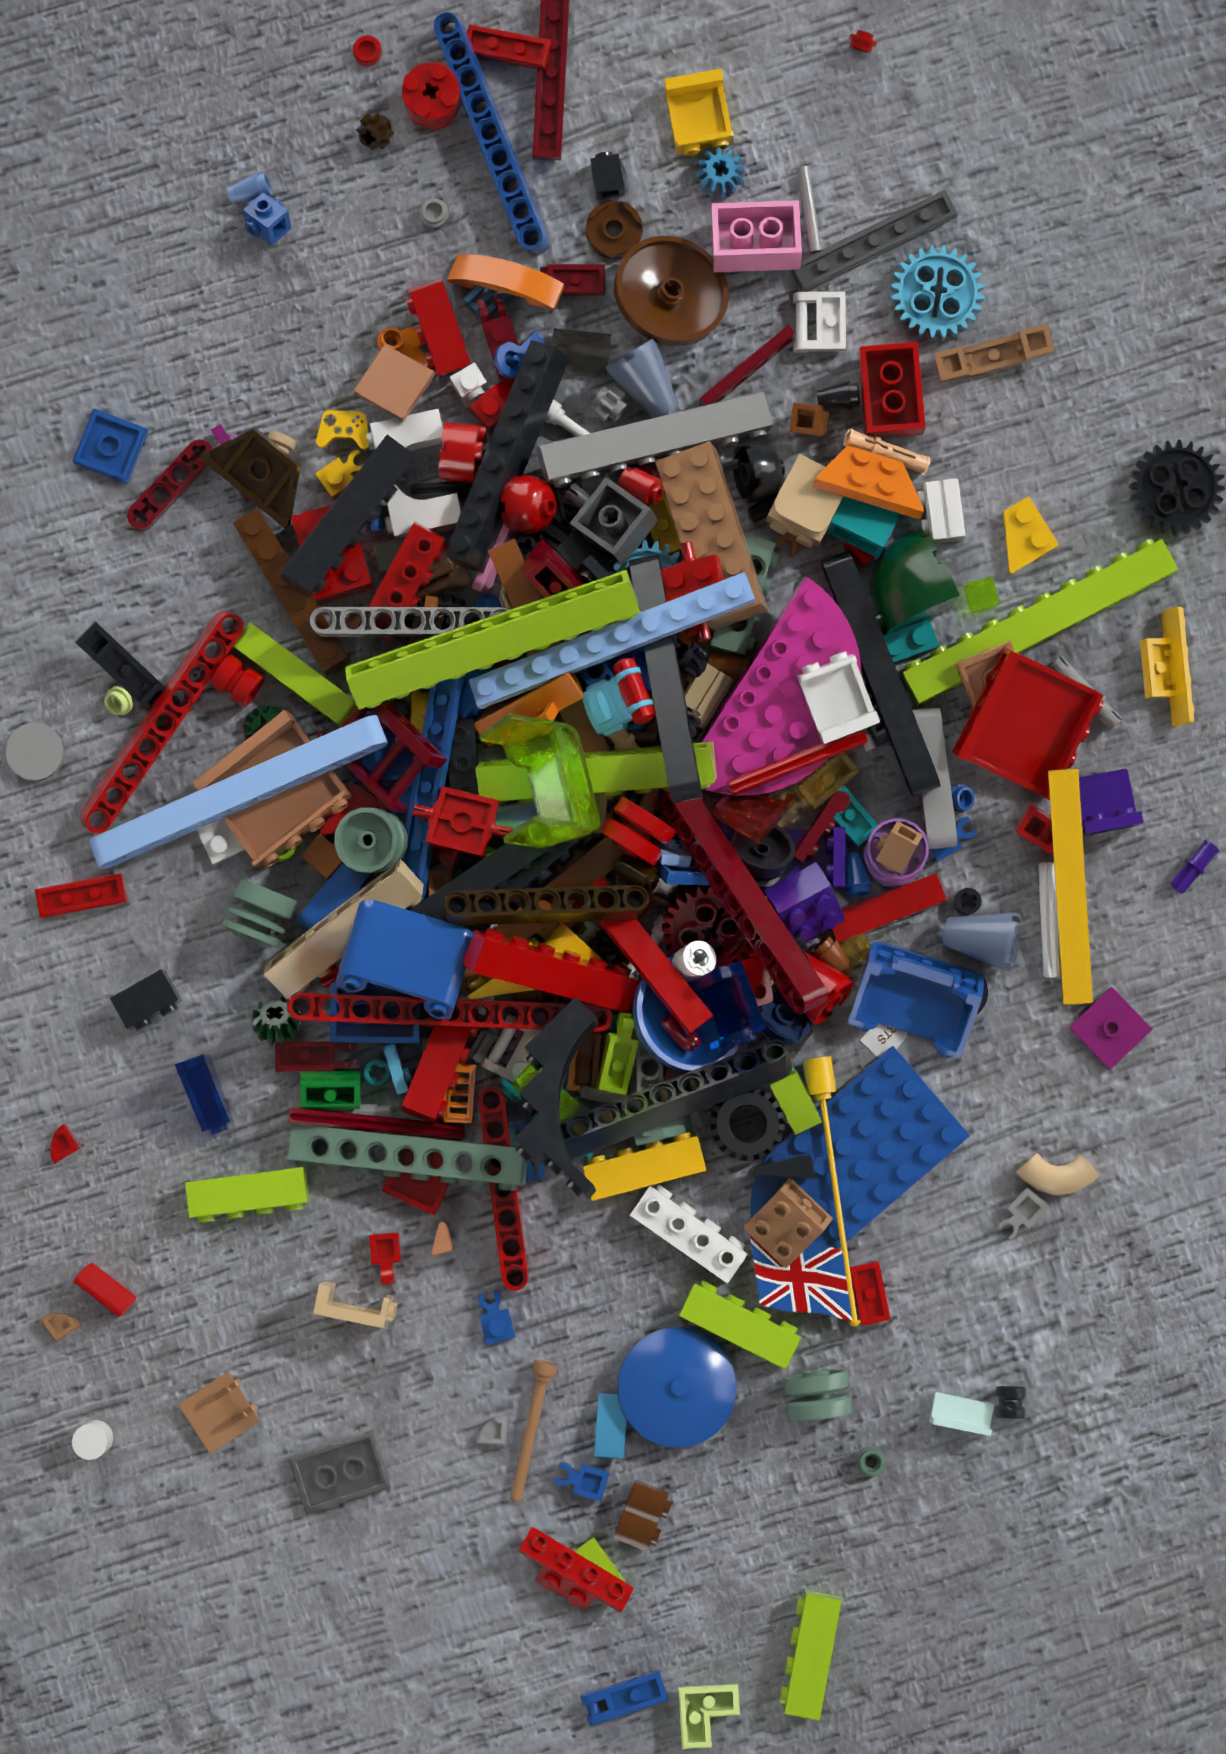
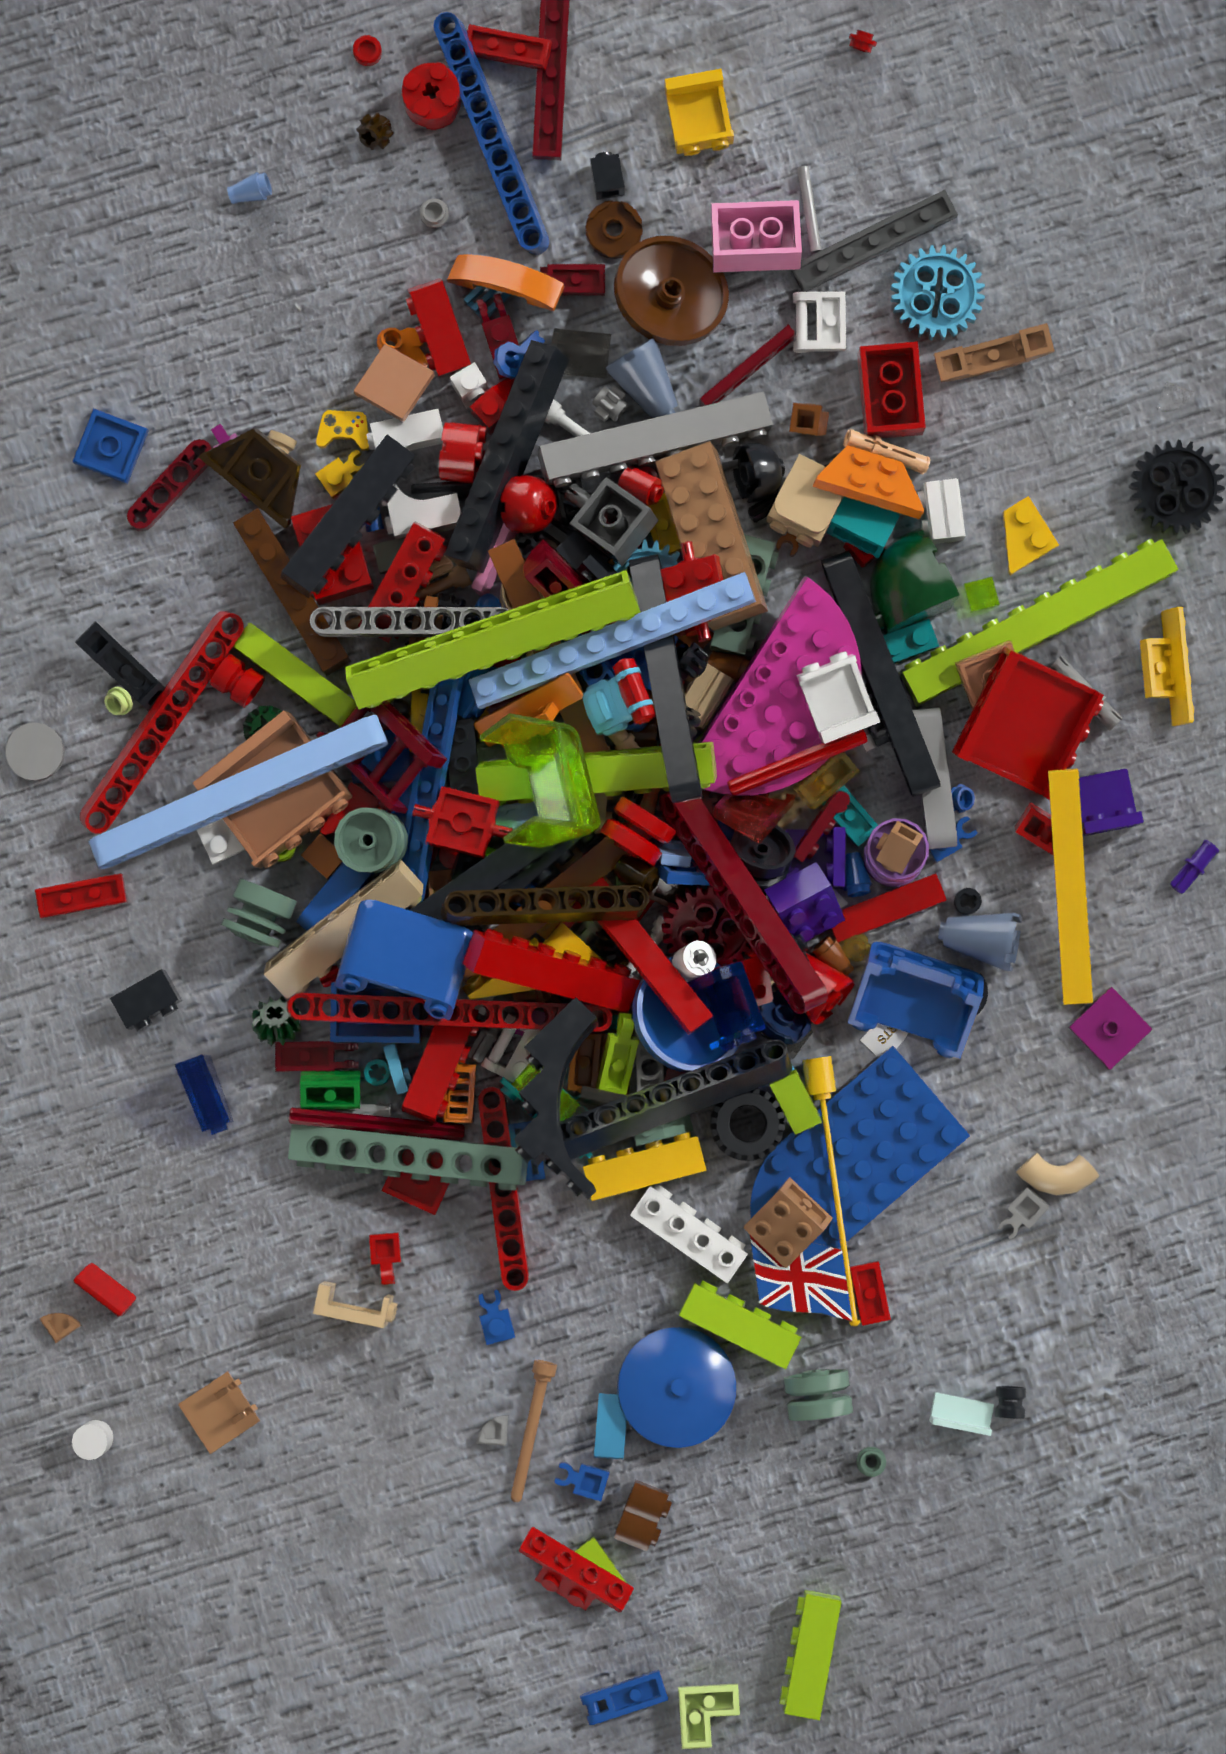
red tile [50,1123,81,1164] -> none
lime brick [185,1167,310,1223] -> none
blue brick [243,192,291,246] -> none
flat silver tile [288,1429,392,1515] -> none
nougat slope [431,1221,454,1256] -> none
dark red arm [660,1014,701,1052] -> none
dark azure gear [696,147,745,198] -> none
black slope [752,1154,816,1179] -> none
black cone [817,381,860,410] -> none
white axle [1038,862,1060,978] -> none

